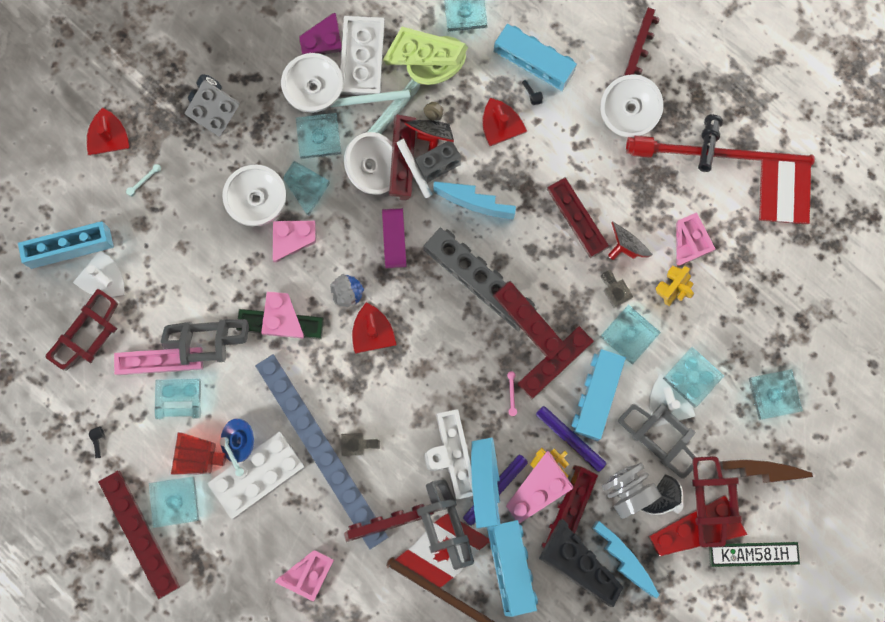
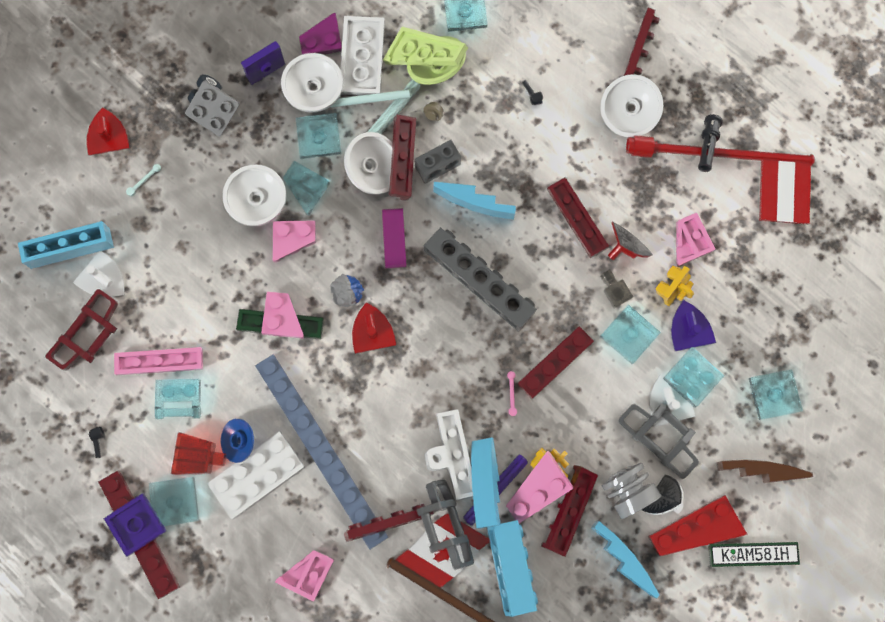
dark grey bar [161,319,249,365] -> none
light aqua hinge [220,437,244,477] -> none
clear smoke plate [341,433,380,456] -> none
white bar [396,139,433,198] -> none
shield [405,120,454,151] -> none
red shield [483,98,527,146] -> none
medium azure brick [493,24,577,91] -> none
dark red plate [493,281,566,360] -> none
dark purple axle [536,406,606,472] -> none
black wing [539,519,624,607] -> none
medium azure brick [571,349,626,441] -> none
dark red bar [692,456,742,547] -> none
none -> dark purple plate [103,493,167,557]
none -> dark purple plate [241,41,286,85]
none -> dark purple shield [671,300,716,351]

